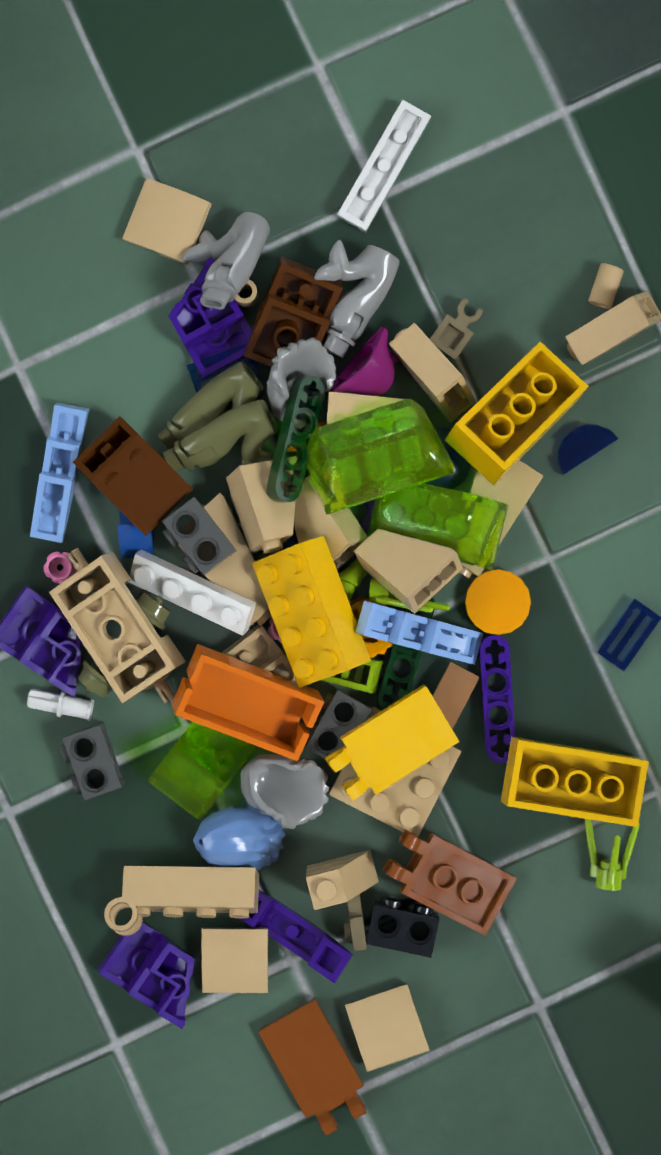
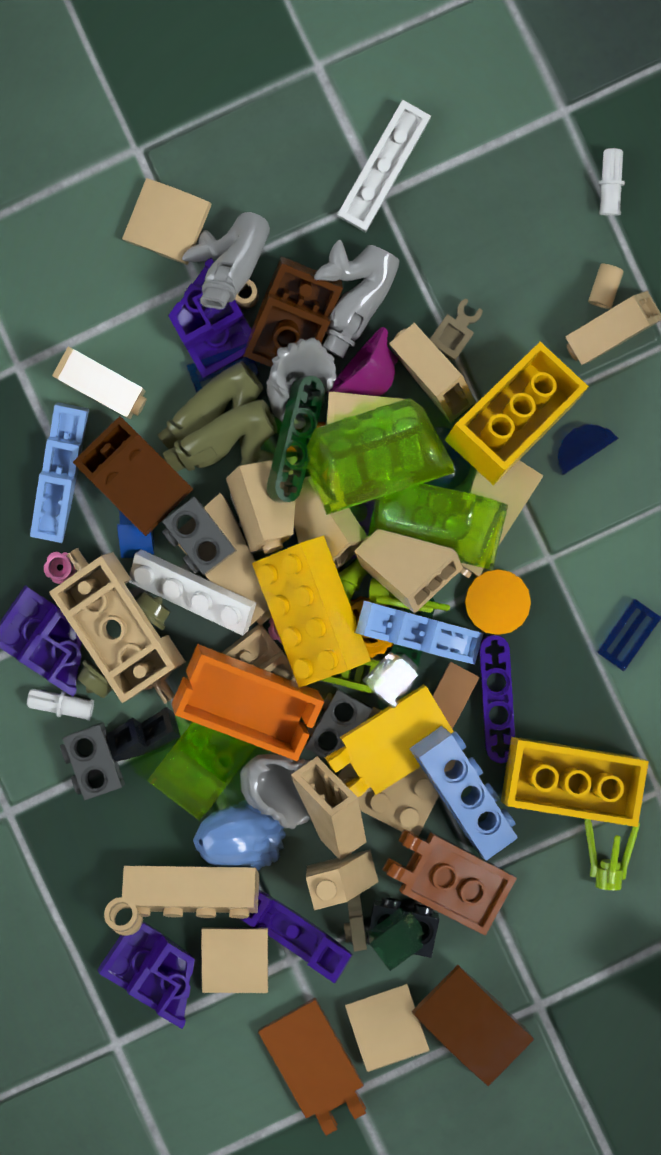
none -> slope [52,346,147,419]
none -> black slope [107,707,181,761]
none -> tan slope [291,756,366,861]
none -> clear brick [363,652,418,708]
none -> clear green brick [369,908,424,971]
none -> medium blue brick [409,726,518,861]
none -> reddish brown slope [412,965,534,1086]
none -> white axle [598,148,625,216]

